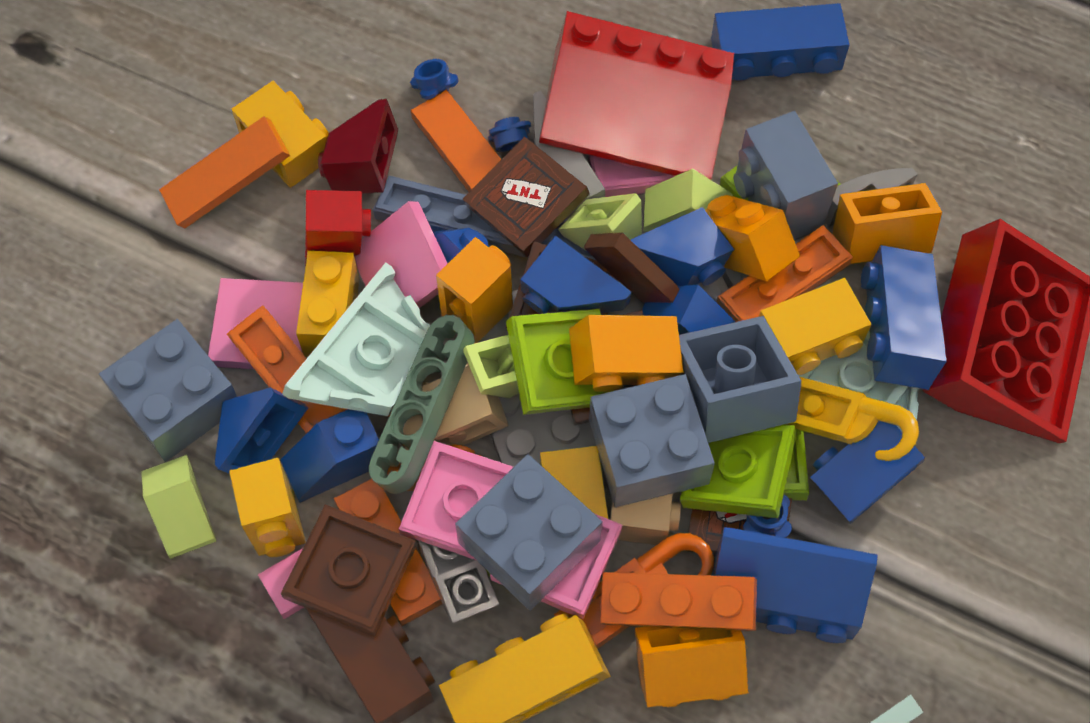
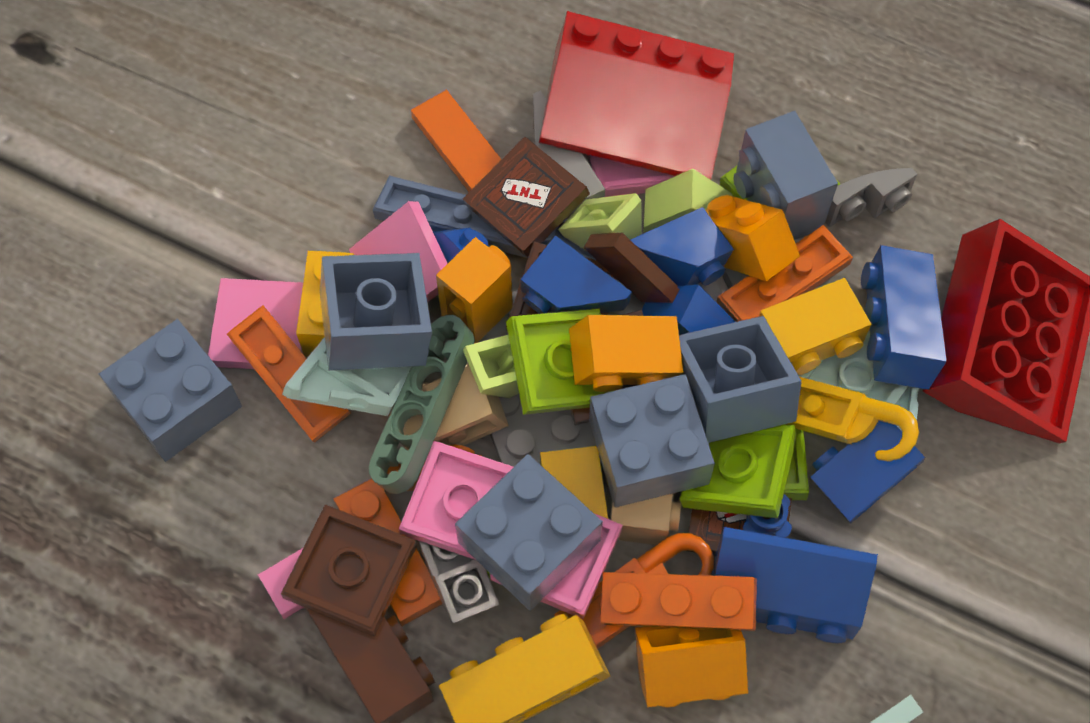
yellowish green slope [141,455,216,559] -> none
orange tile [159,116,290,228] -> none
blue slope [214,388,308,474] -> none
yellow brick [229,458,306,557] -> none
yellow brick [231,80,329,188] -> none
blue slope [280,409,379,503] -> none
red slope [305,190,371,266] -> none
dark red slope [318,99,399,194] -> none
blue plate [410,59,459,99] -> none
blue plate [488,117,531,152] -> none
blue brick [711,3,850,81] -> none
light orange brick [832,183,942,264] -> none
none -> sand blue brick [320,253,432,371]

